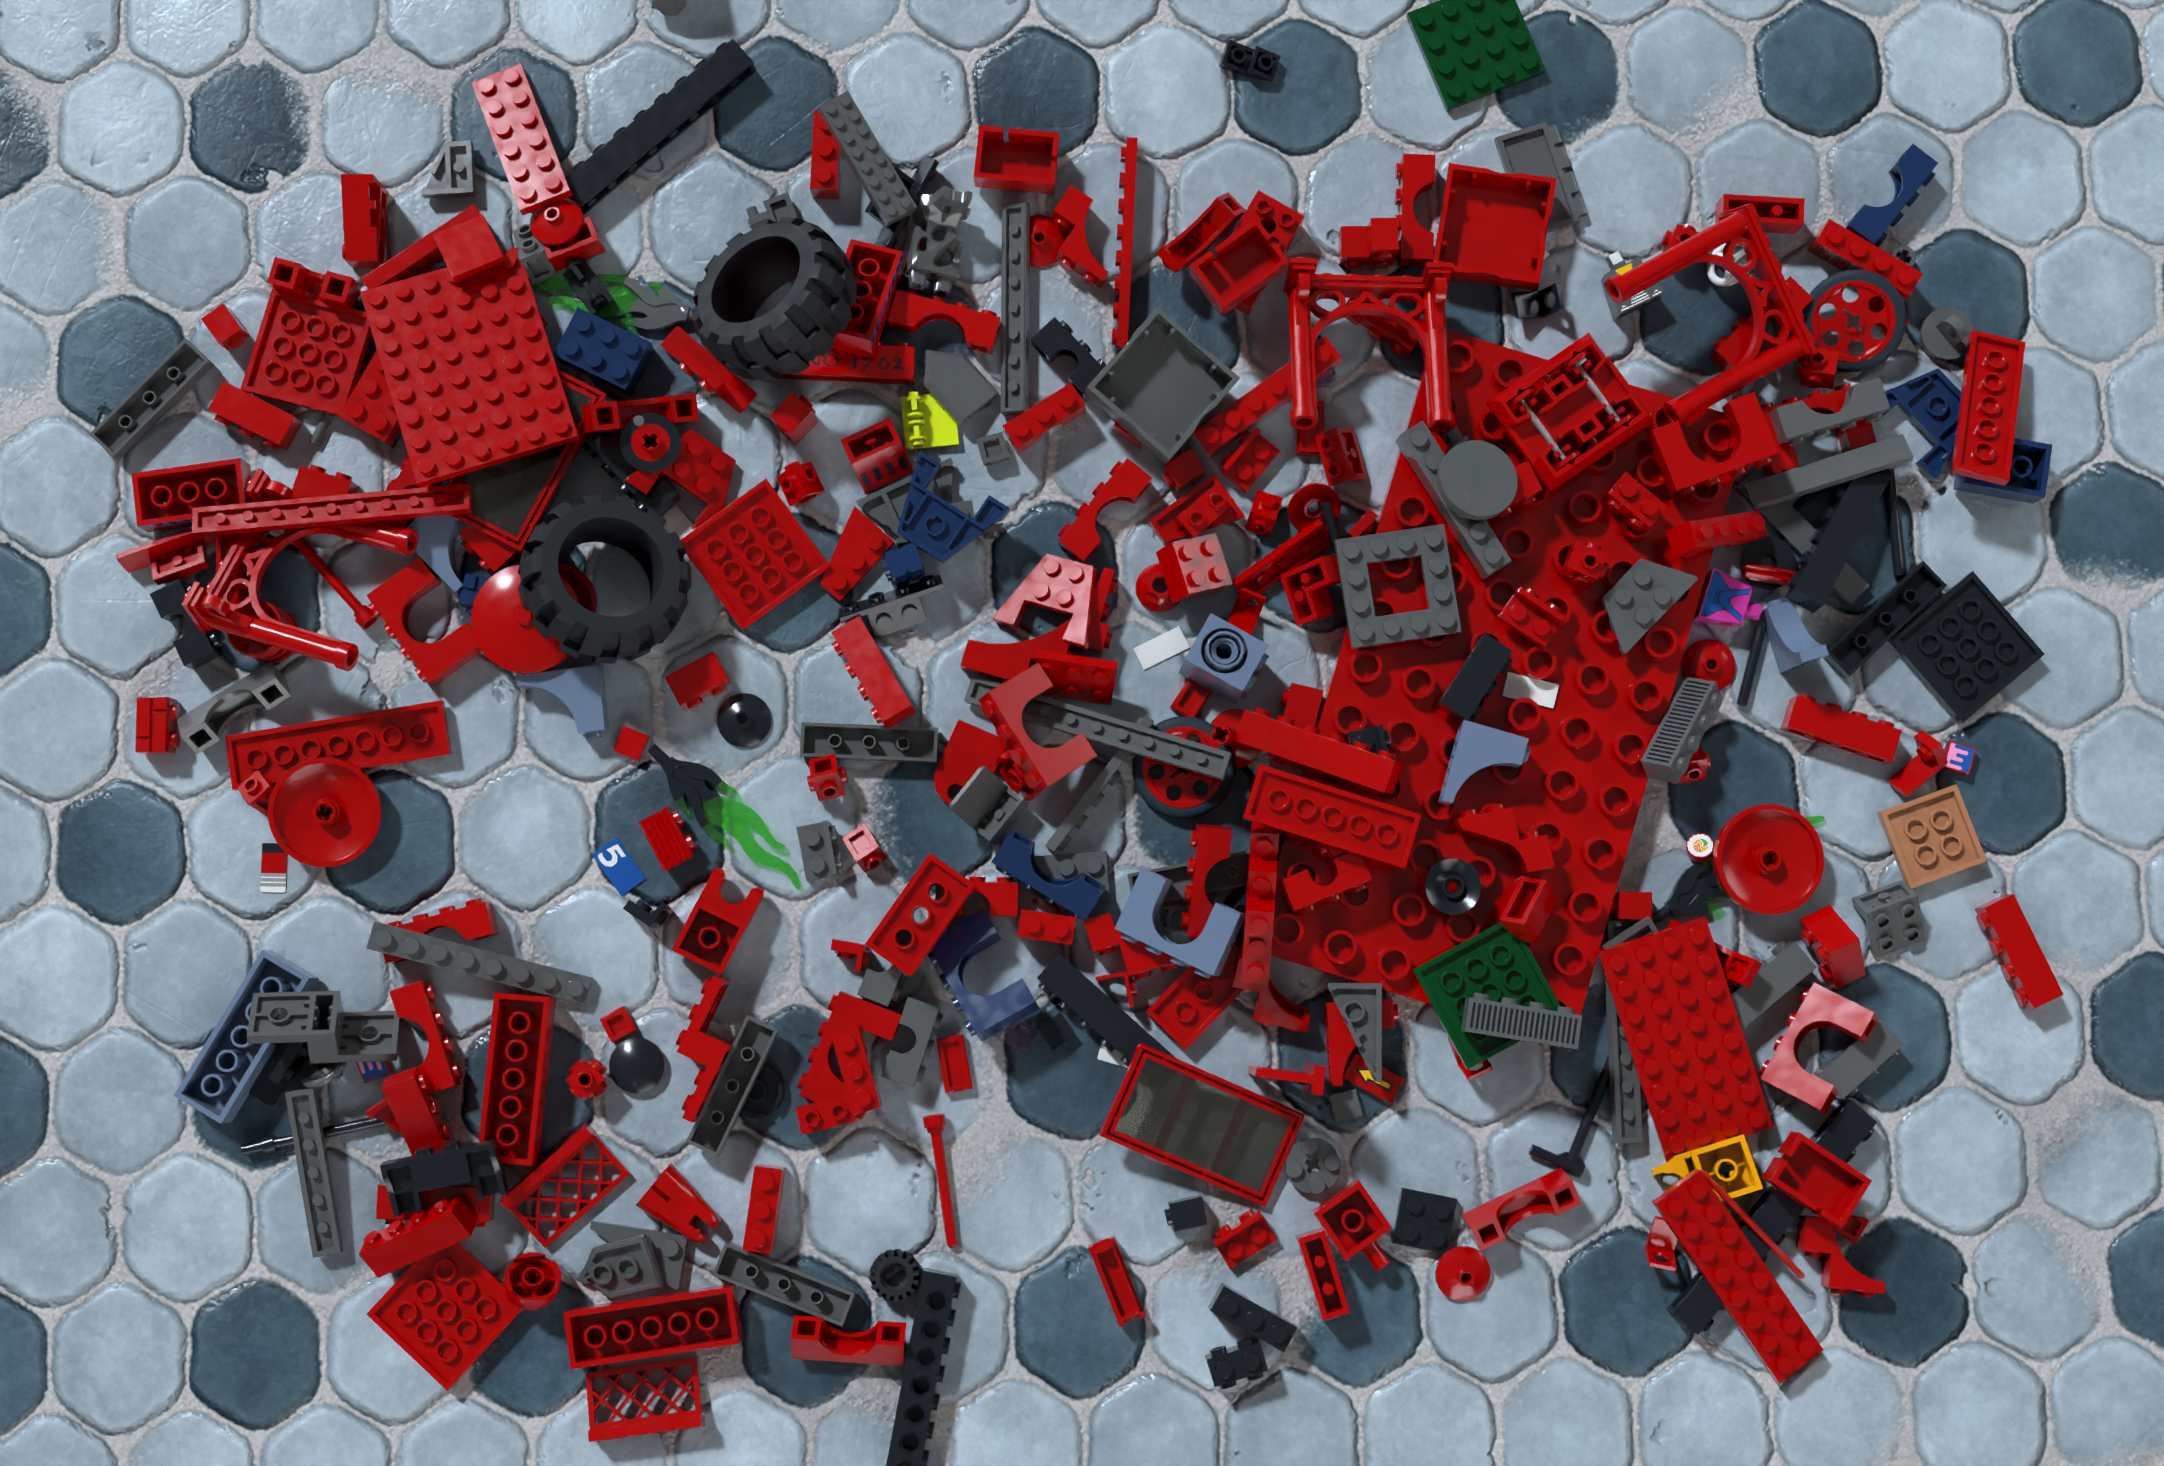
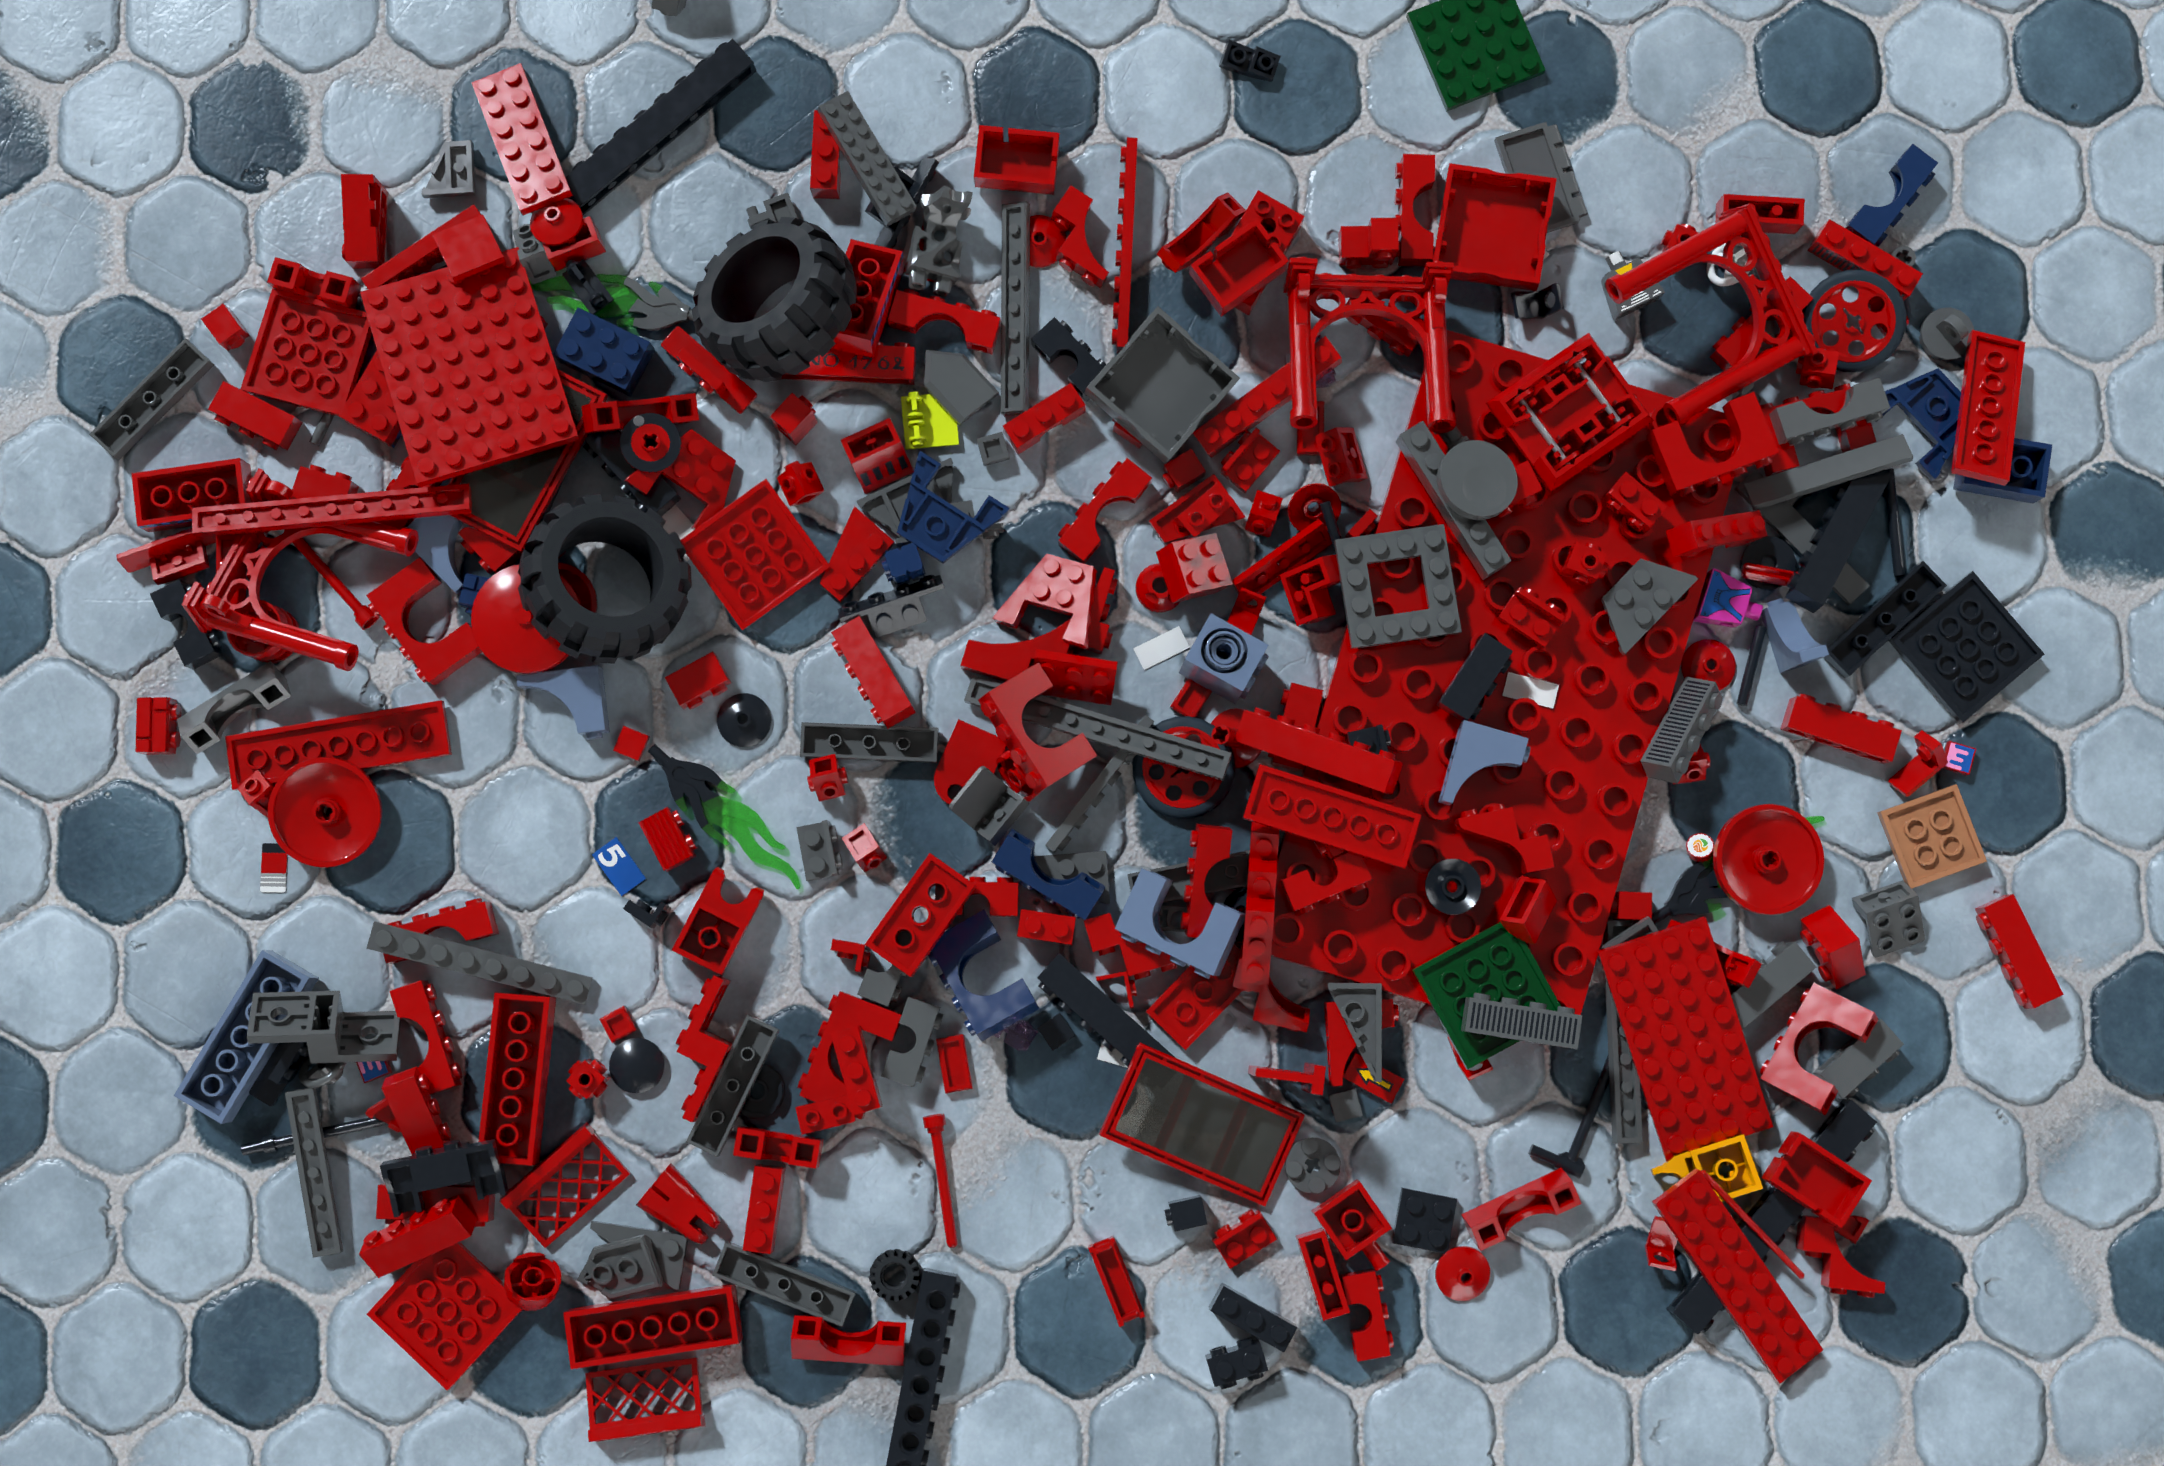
none -> red arch [733,1126,824,1169]
none -> red arch [1339,1269,1394,1362]

